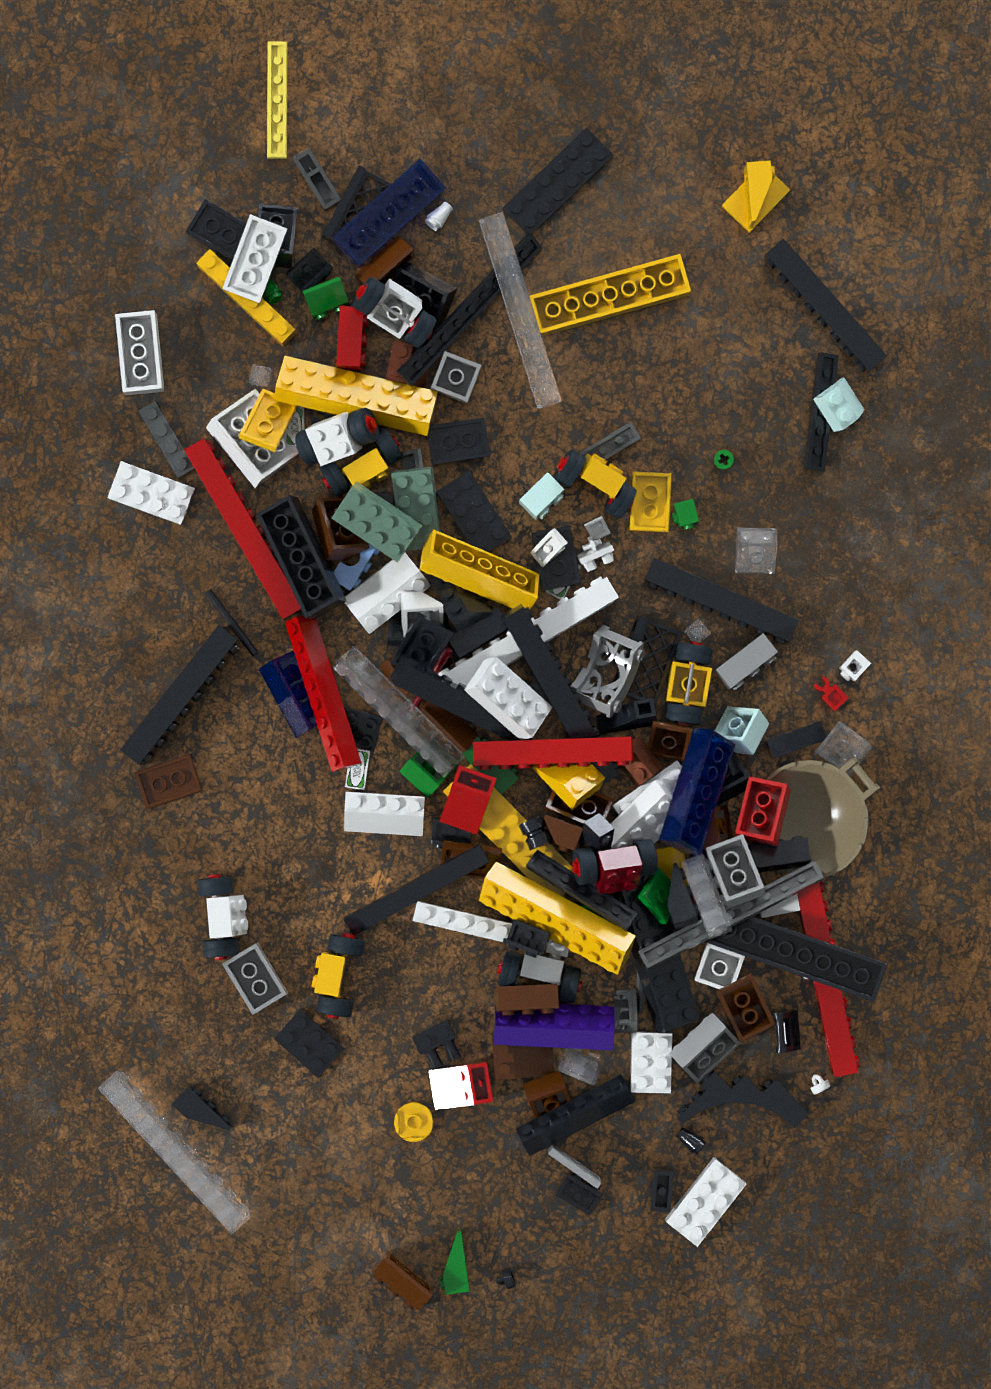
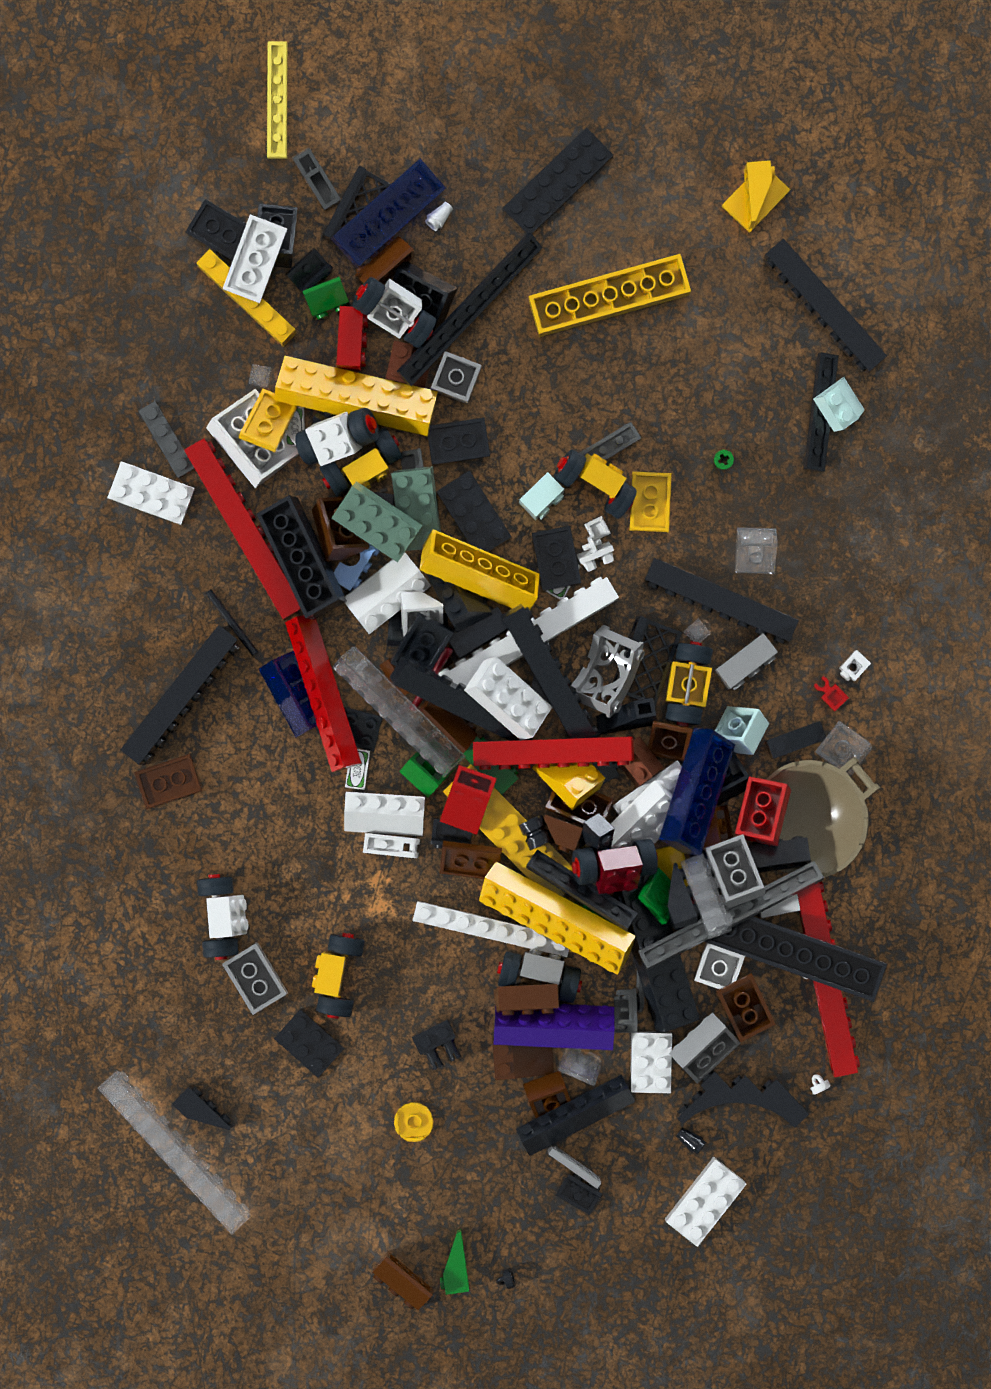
white brick [115,310,165,395] -> none
green cone [263,278,283,304] -> none
black tile [344,843,490,935] -> none
slope [428,1060,493,1110] -> none
clear brick [479,212,562,409] -> none
black bracket [503,919,552,958] -> none
white slope [530,528,568,567] -> none
black brick [649,1168,674,1212] -> none
green brick [672,499,699,530] -> none
black plate [773,1010,801,1053] -> none
none -> white plate [363,833,420,858]

